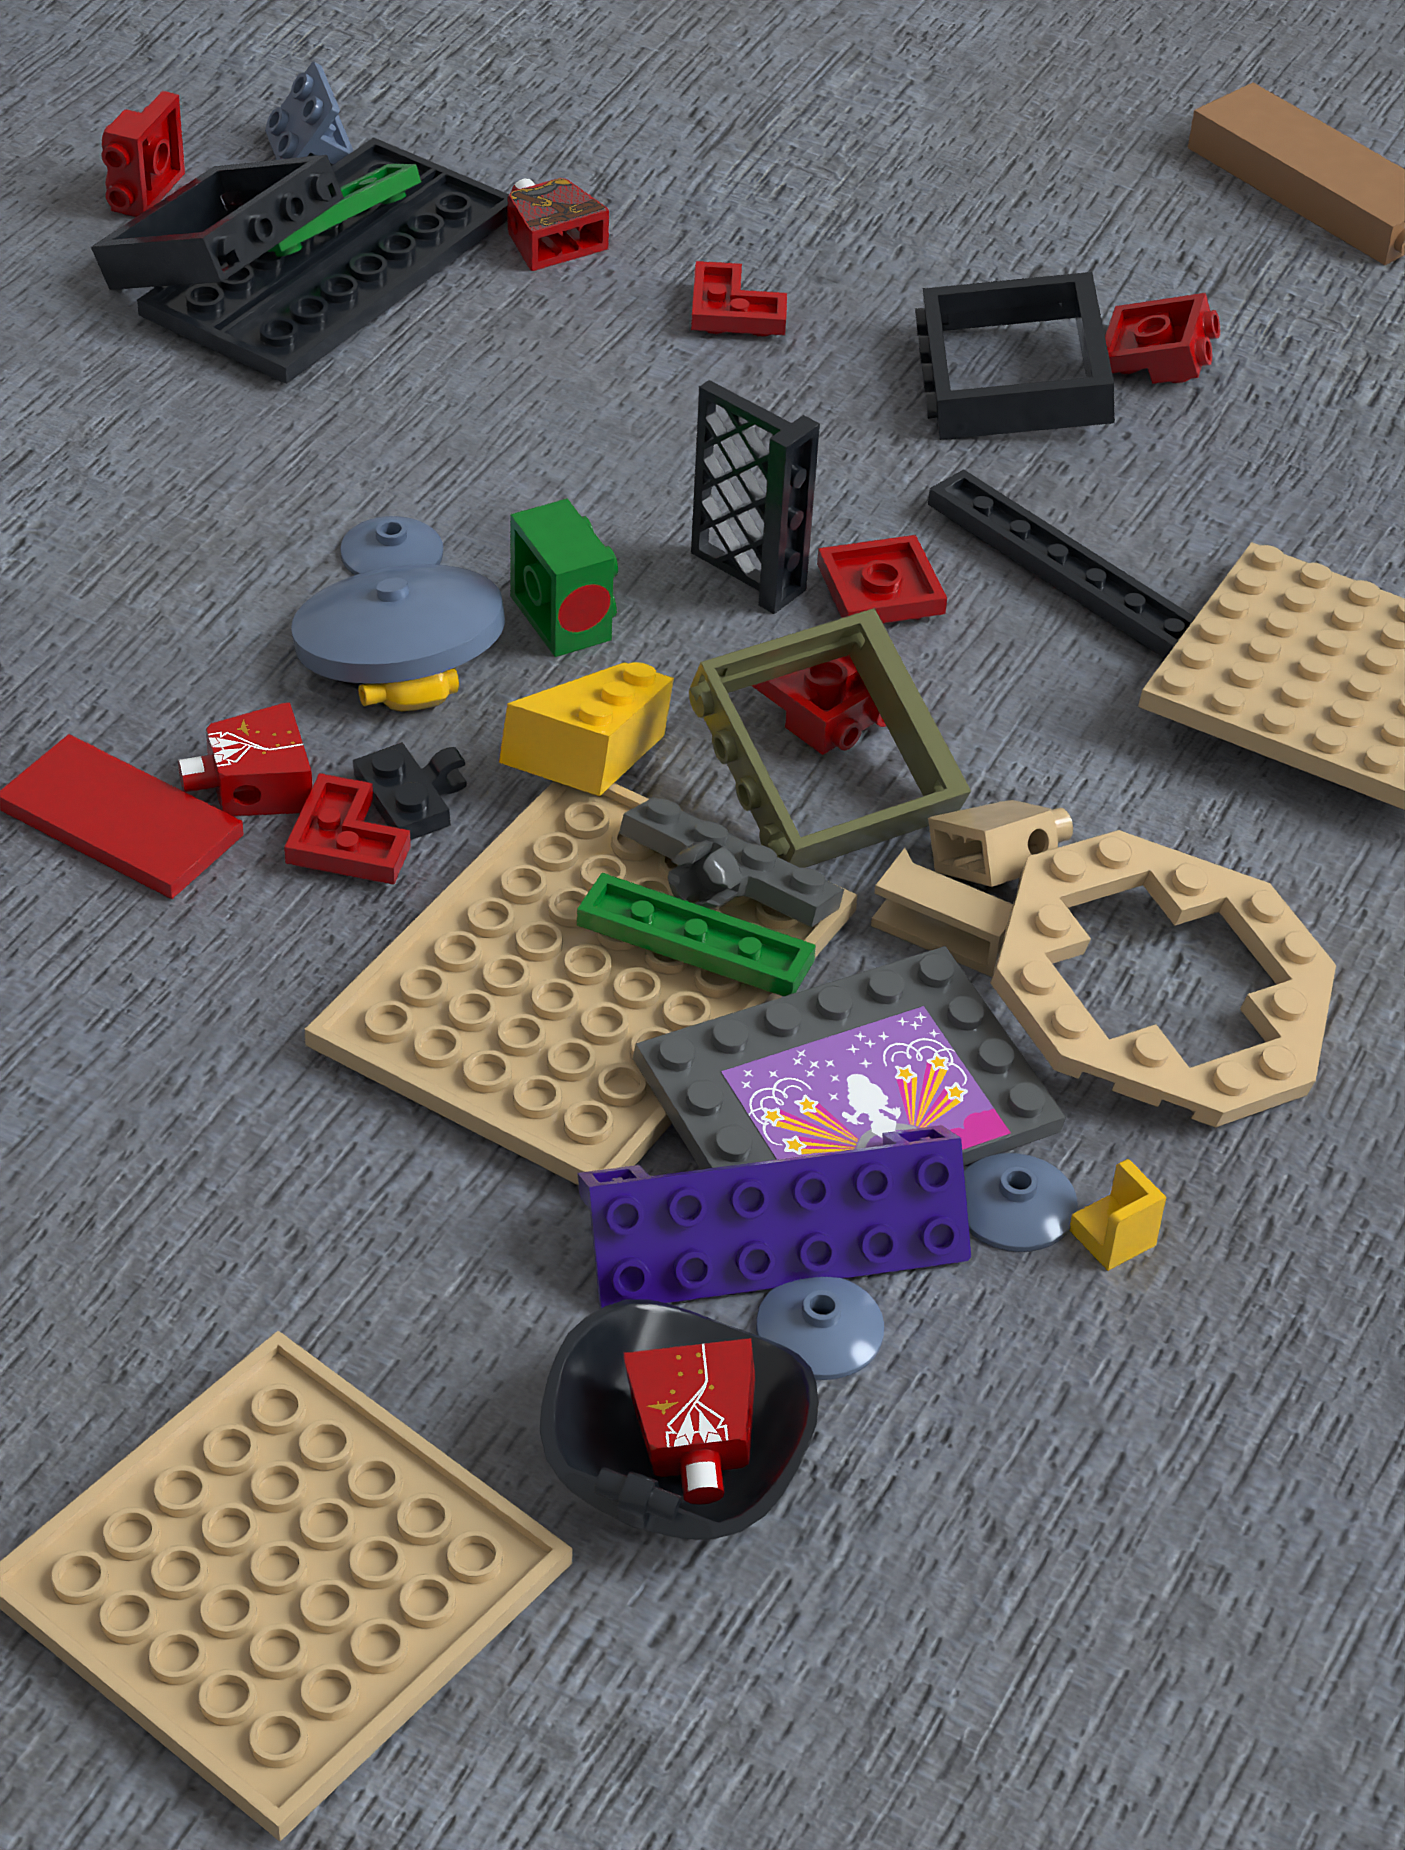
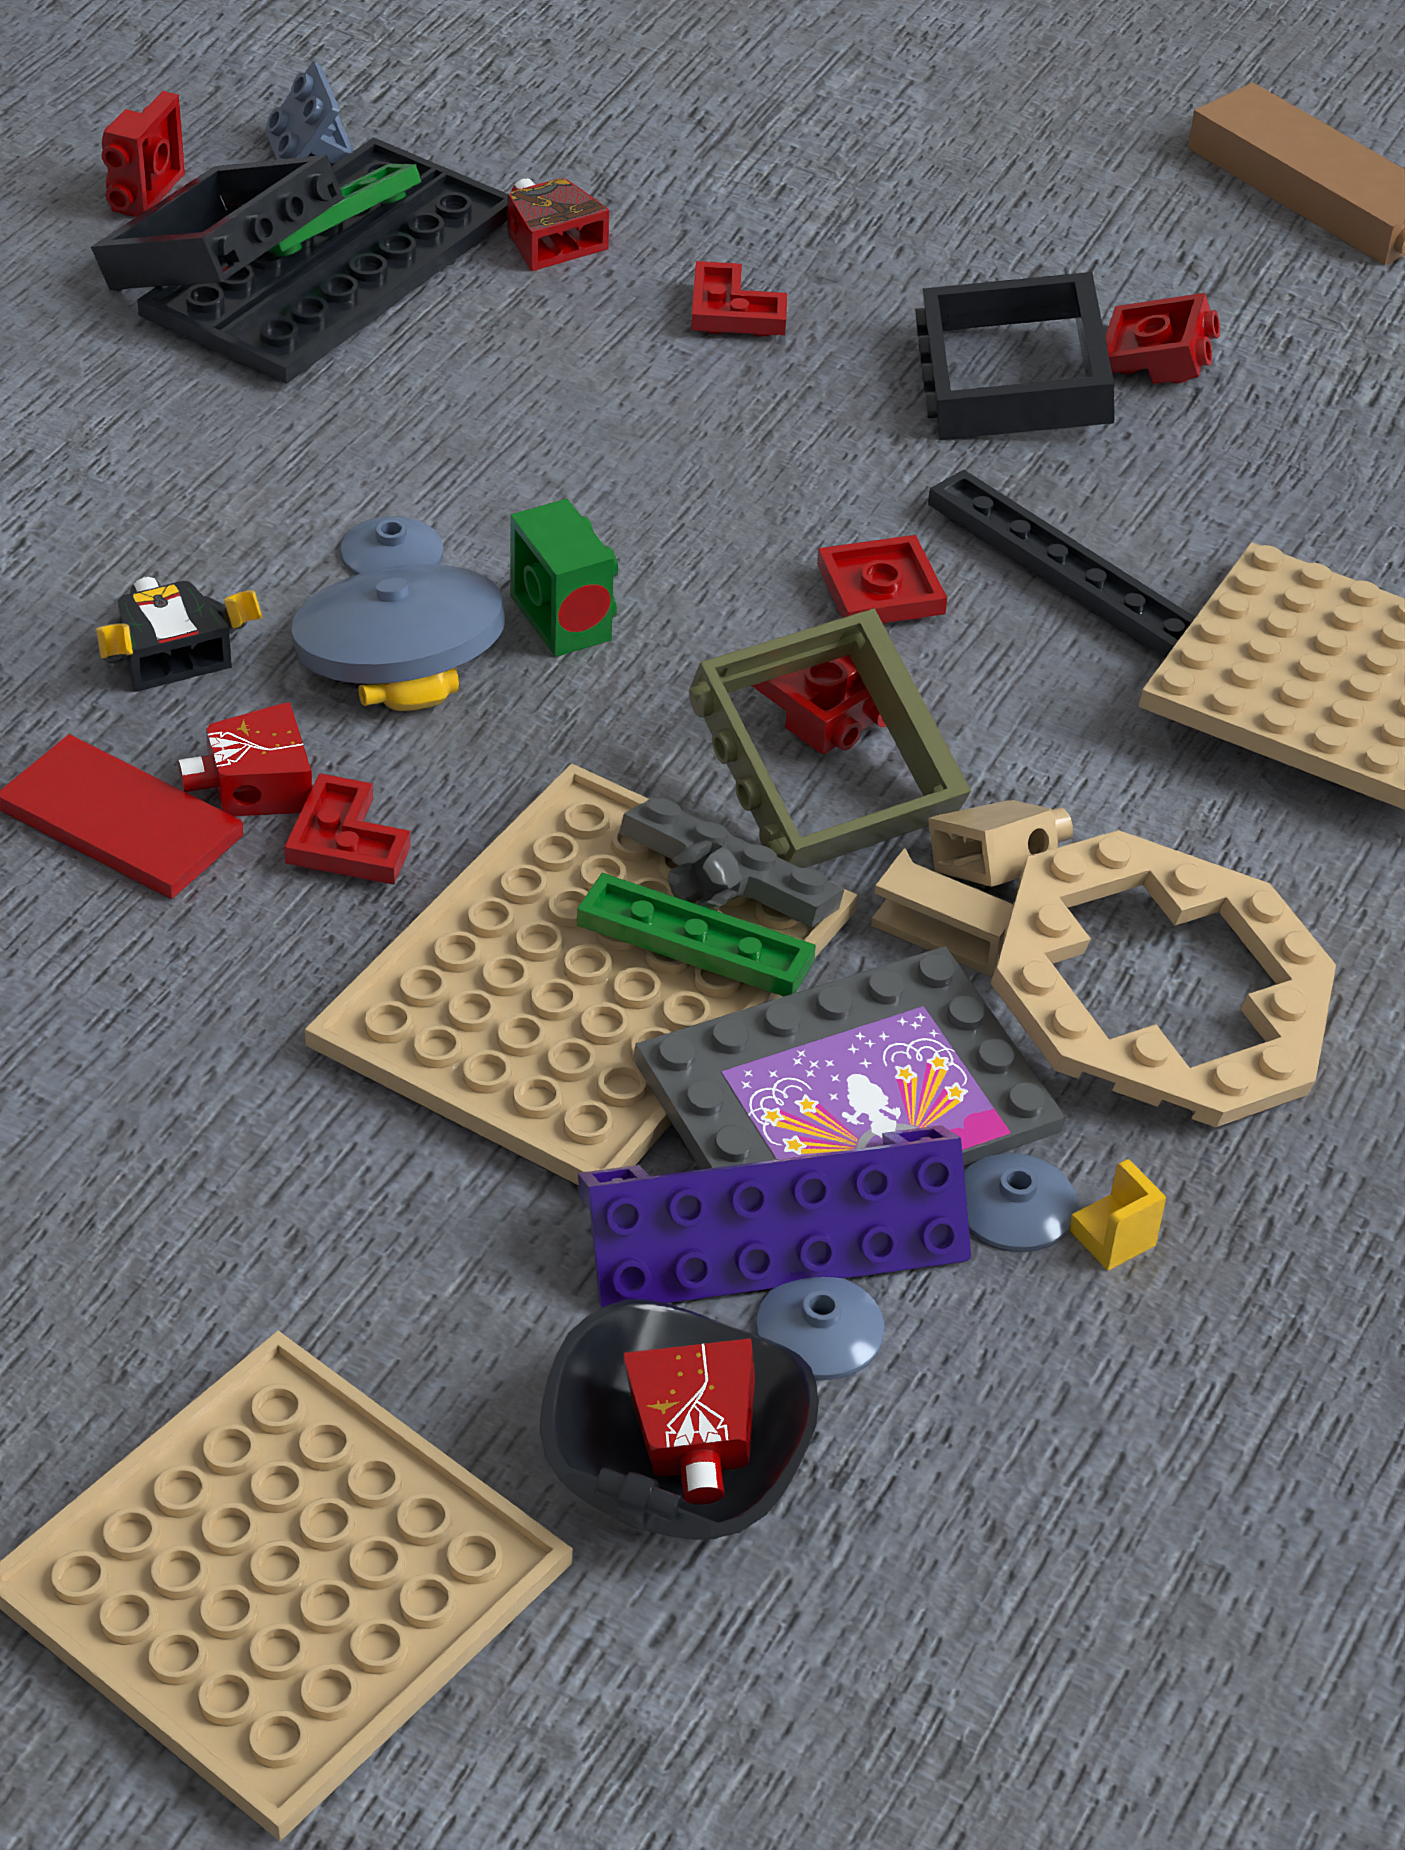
black plate [352,742,467,840] -> none
yellow wedge [499,662,674,796] -> none
black fence [691,380,820,614] -> none
none -> torso [96,577,263,692]

